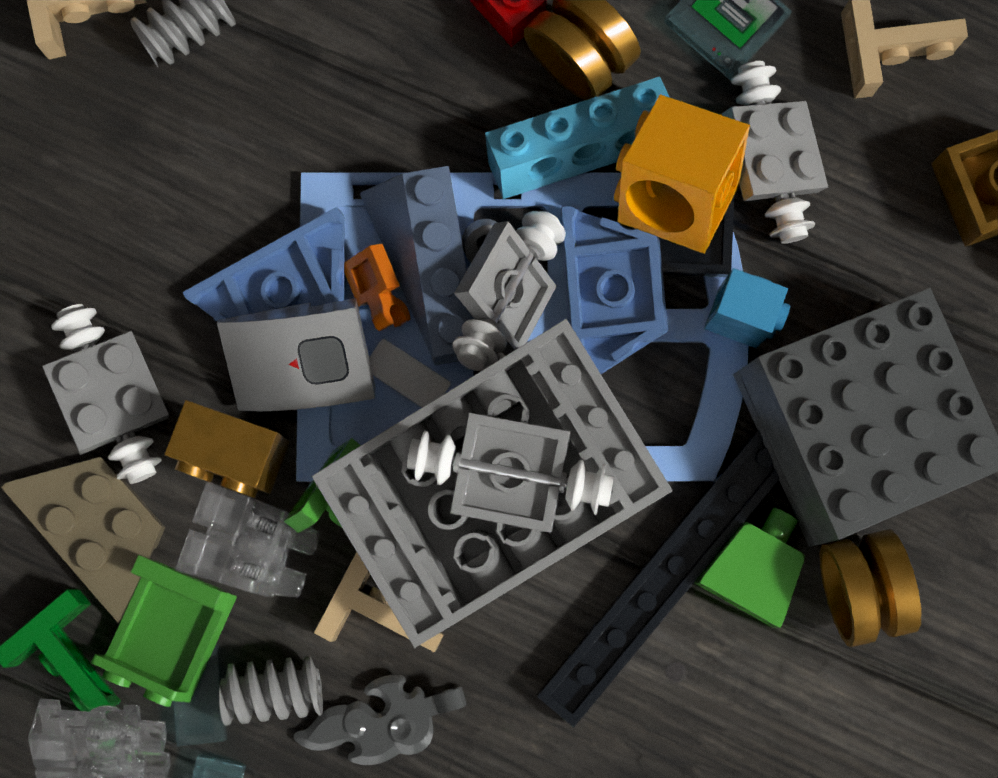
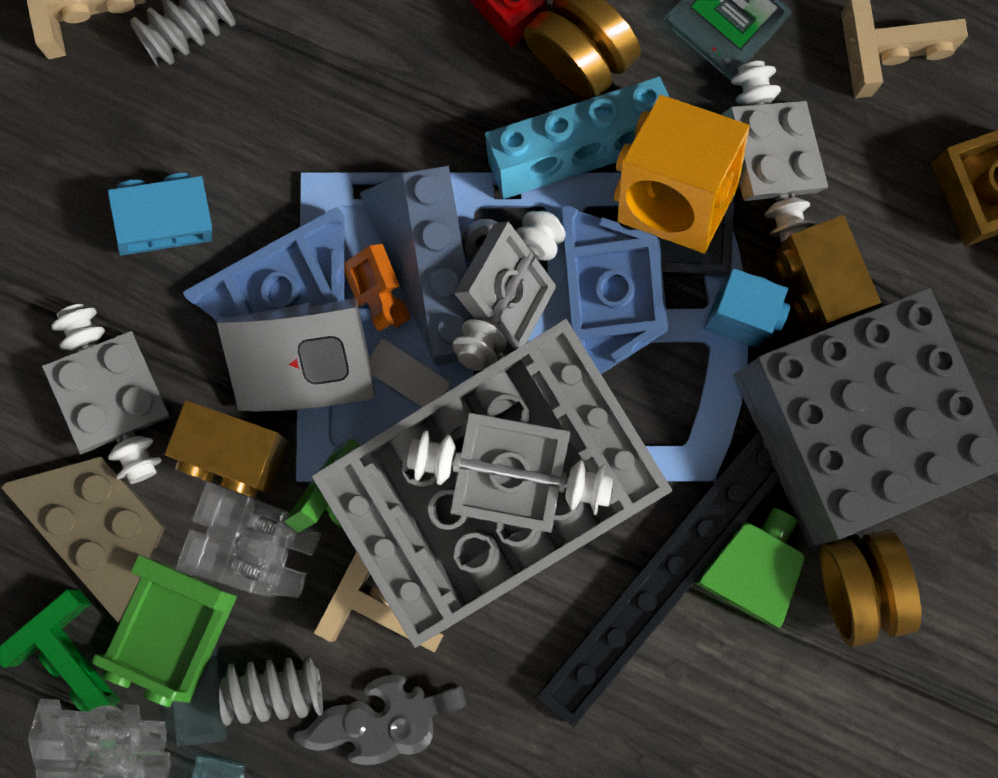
none -> dark azure brick [108,173,213,256]
none -> pearl gold brick [772,214,881,337]

